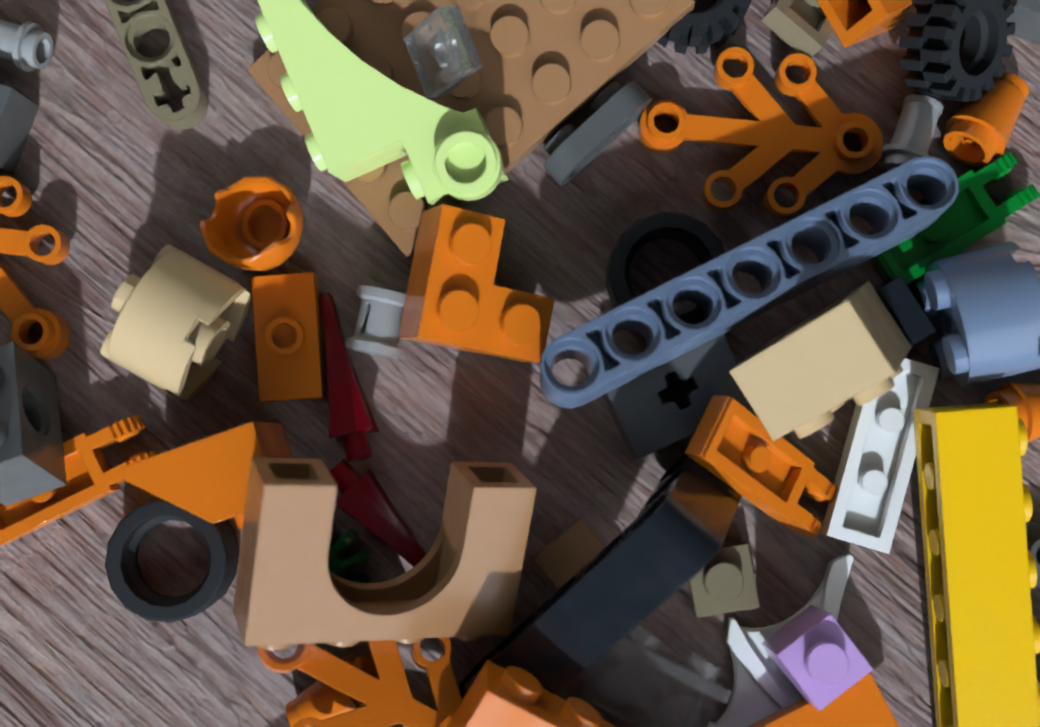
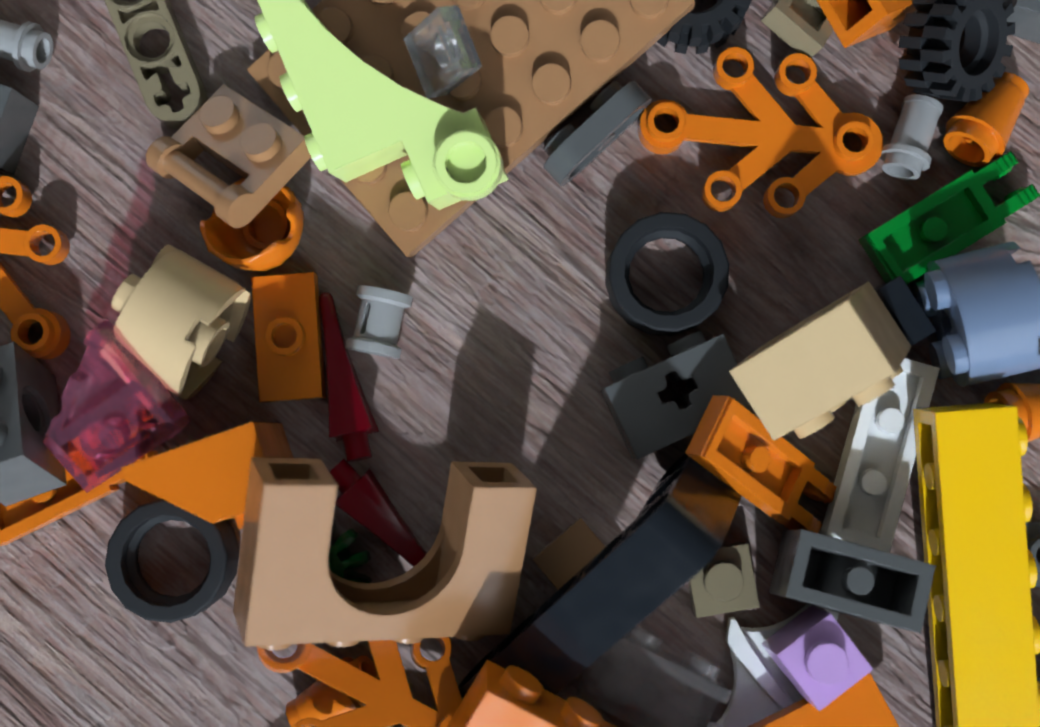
orange brick [398,204,555,363] -> none
sand blue beam [540,156,959,408] -> none
none -> clear pink wing [43,318,192,493]
none -> medium nougat plate [146,84,311,228]
none -> dark grey brick [769,529,935,633]

